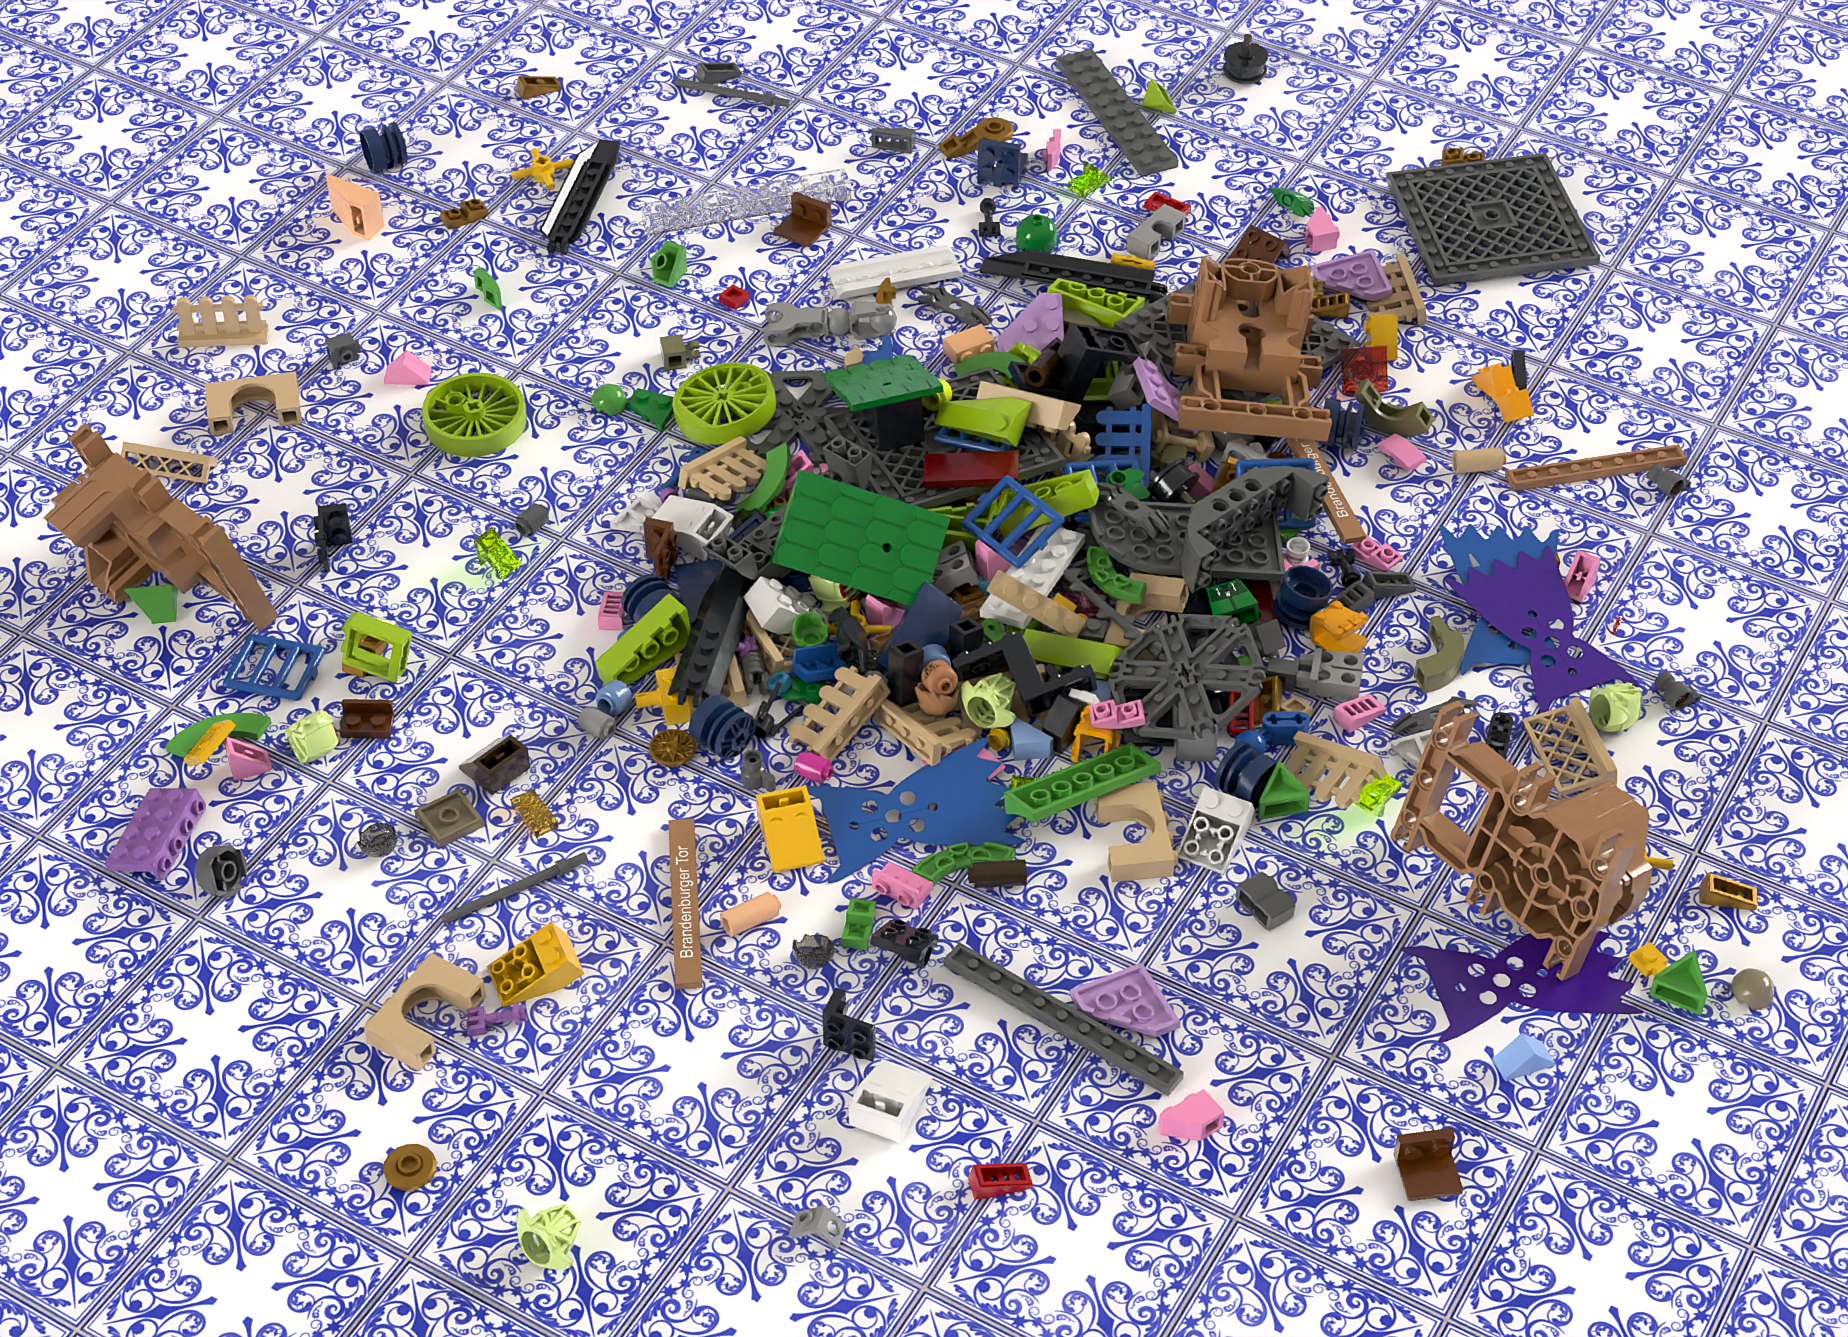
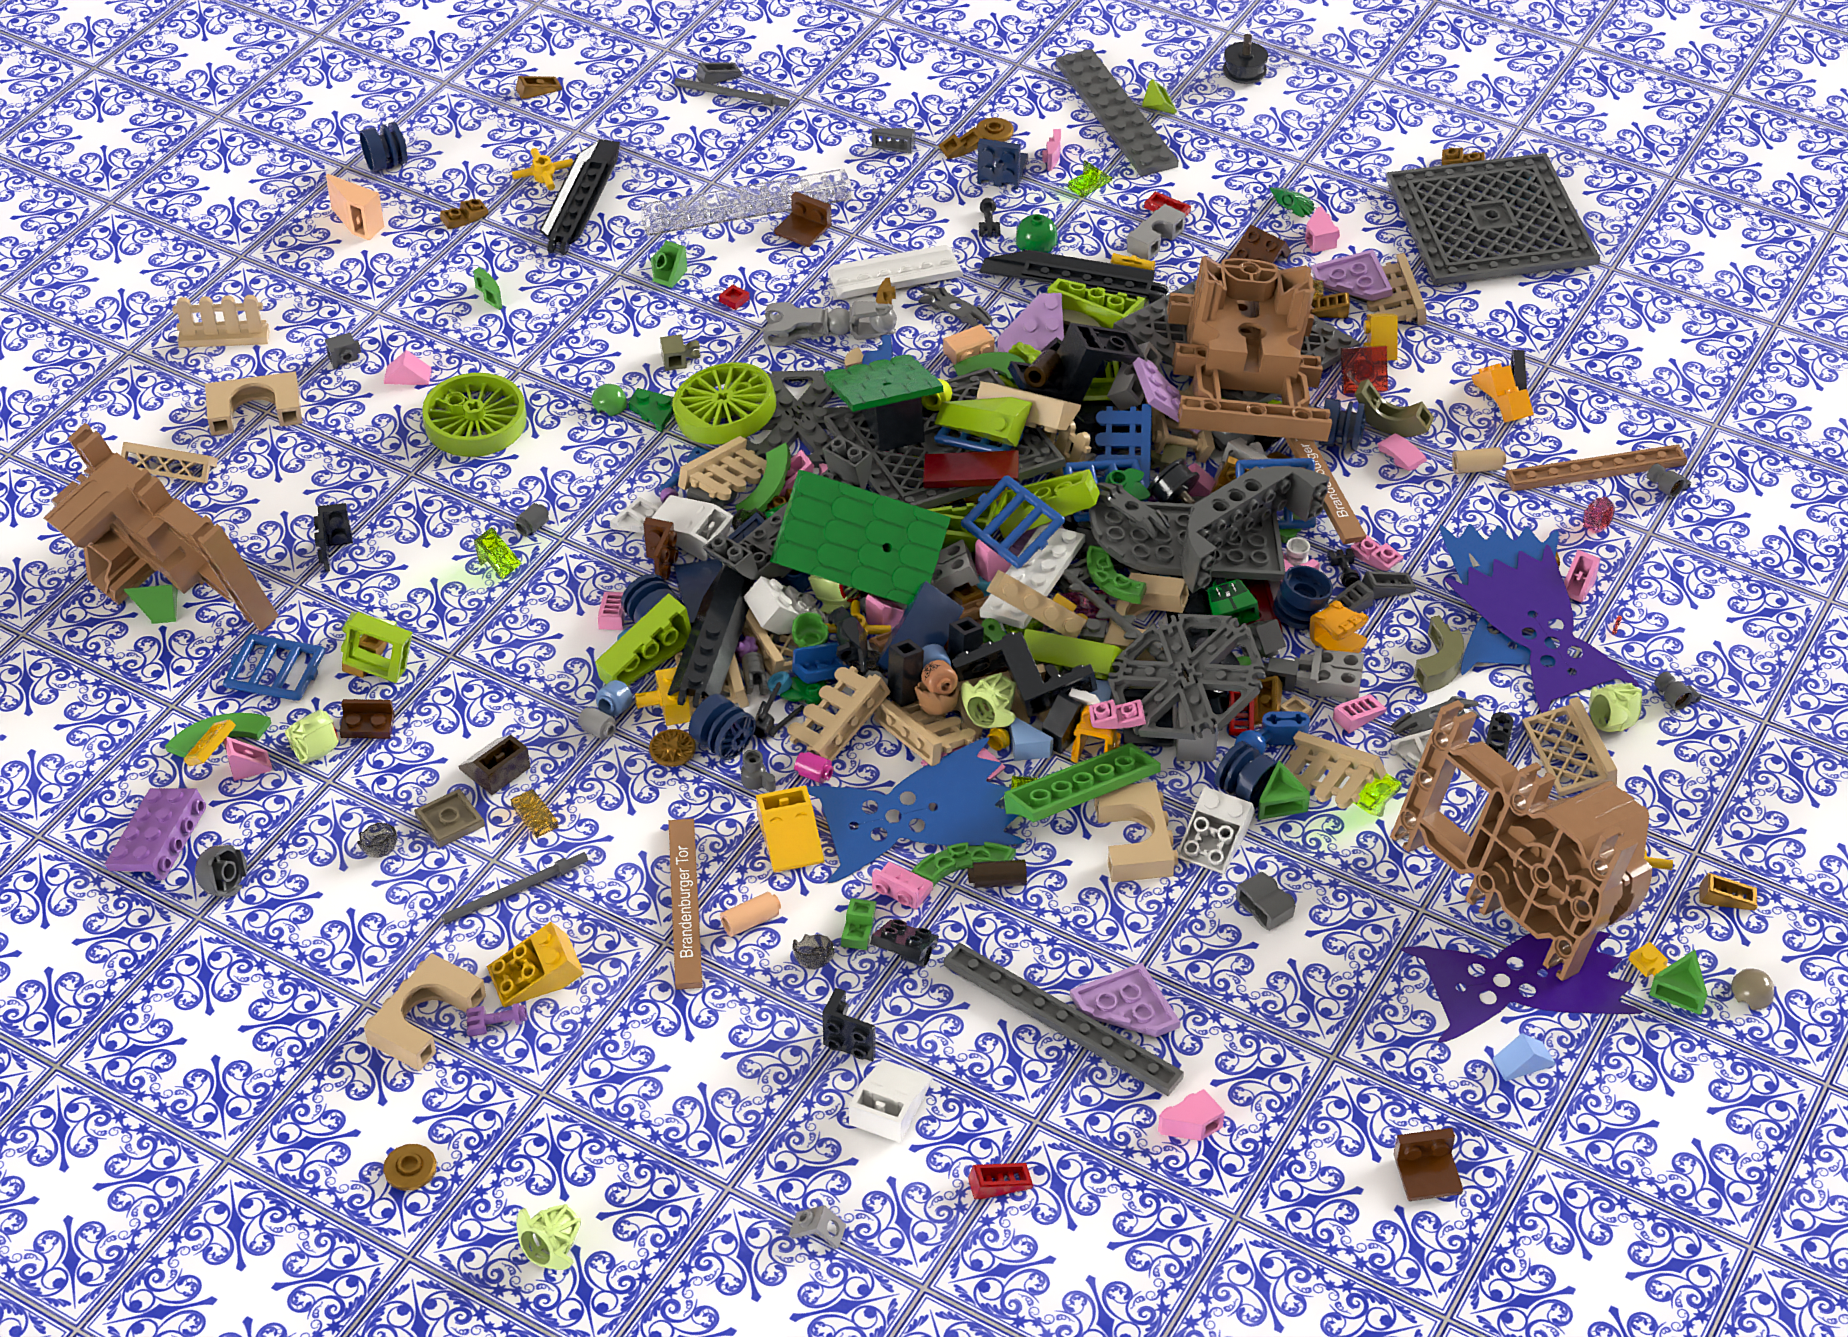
none -> clear pink rock [1583,496,1615,533]

